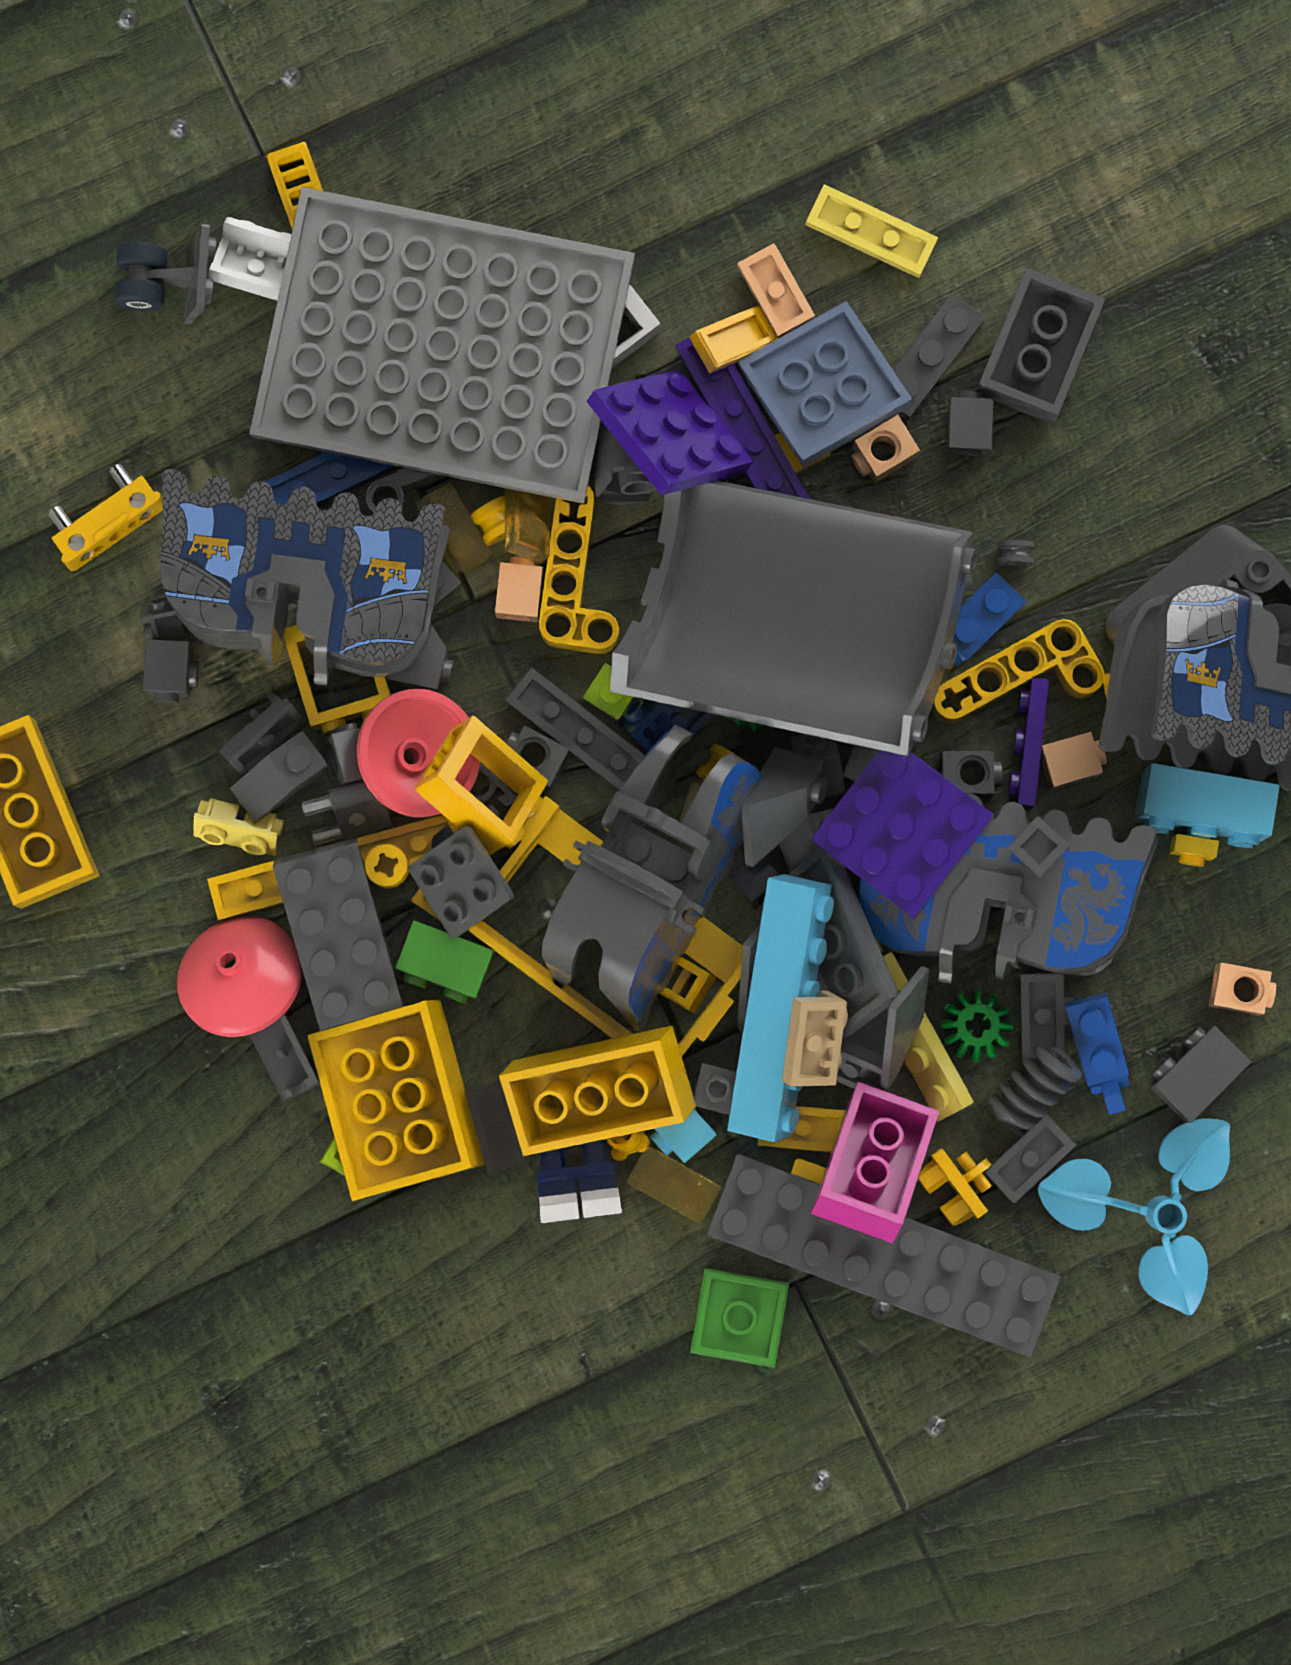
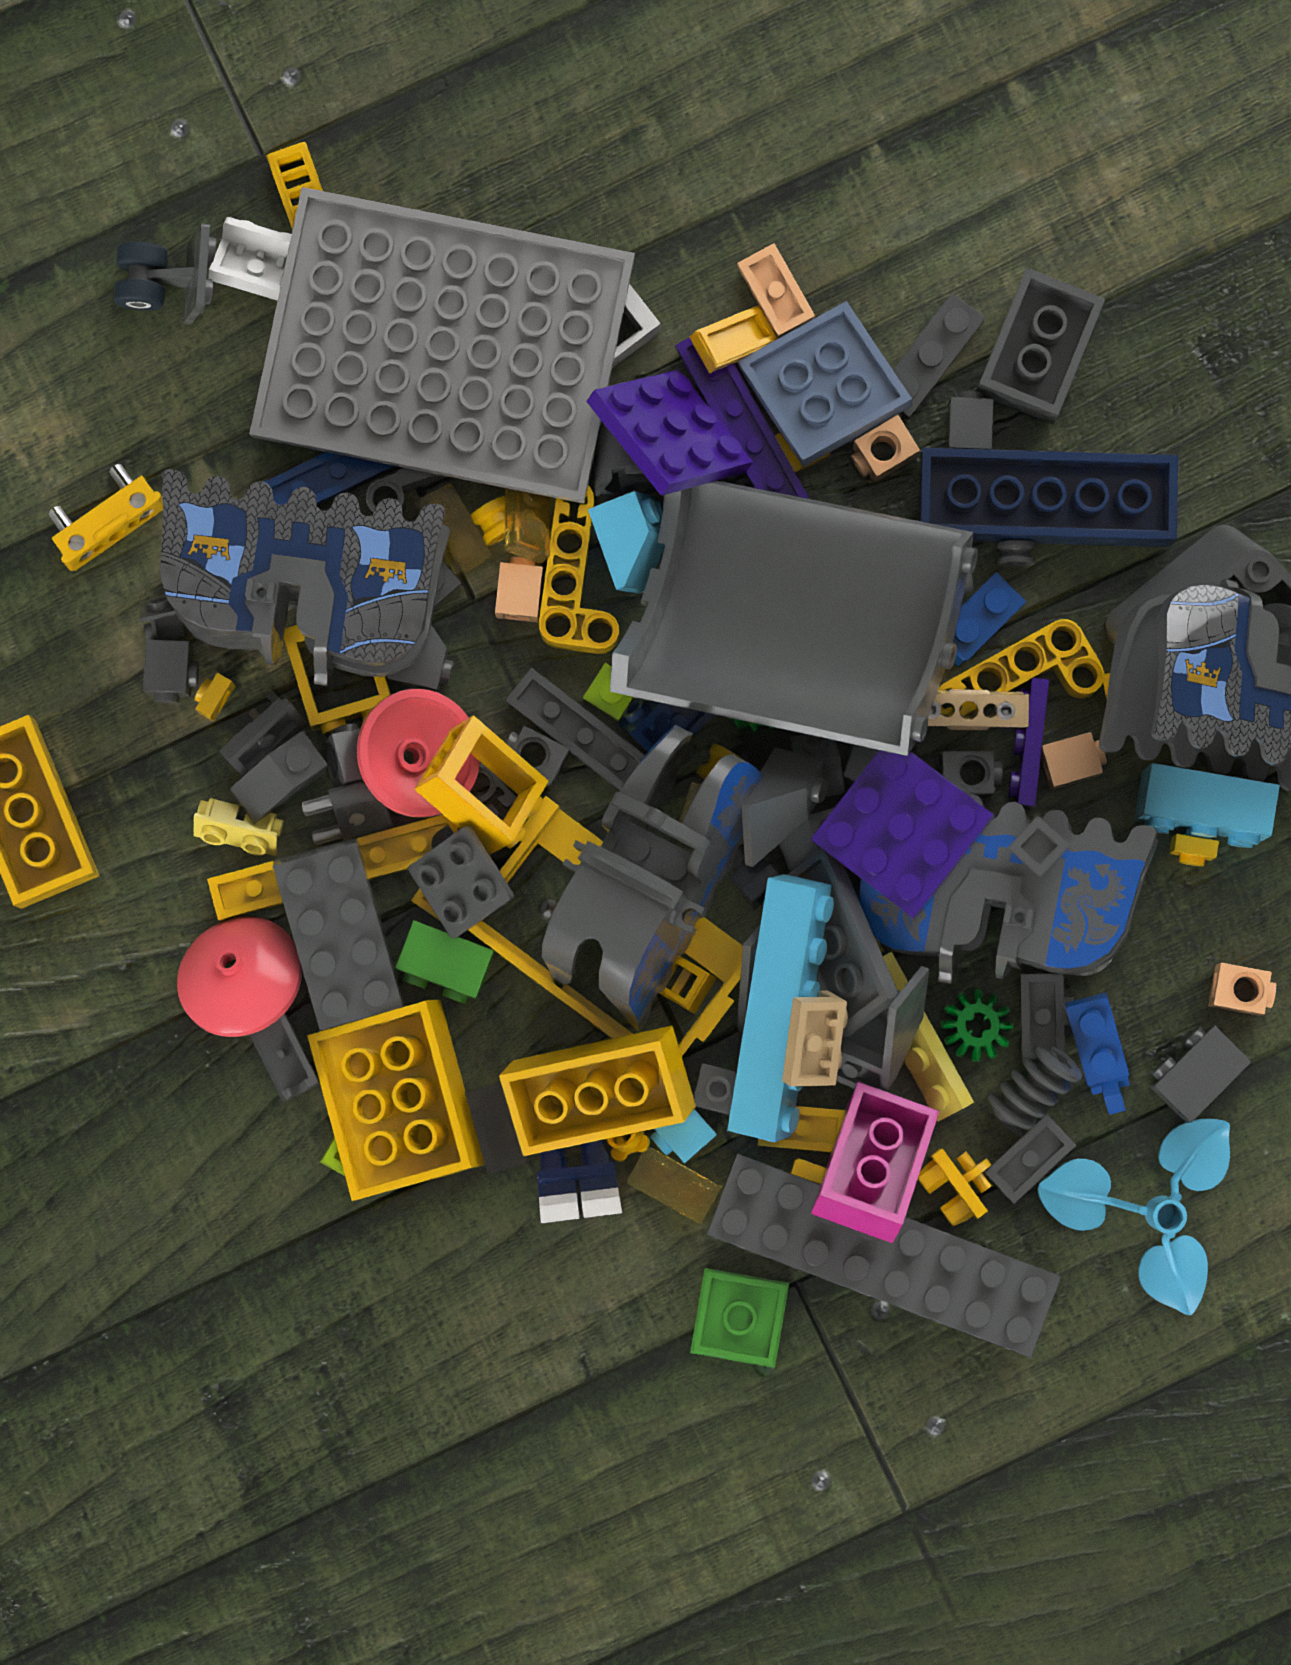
yellow wheel [365,844,409,889] -> none
light yellow plate [806,184,938,278] -> none
none -> yellow plate [194,673,236,722]
none -> medium azure slope [588,491,665,594]
none -> dark blue brick [918,448,1178,547]
none -> tan piece [928,689,1029,730]

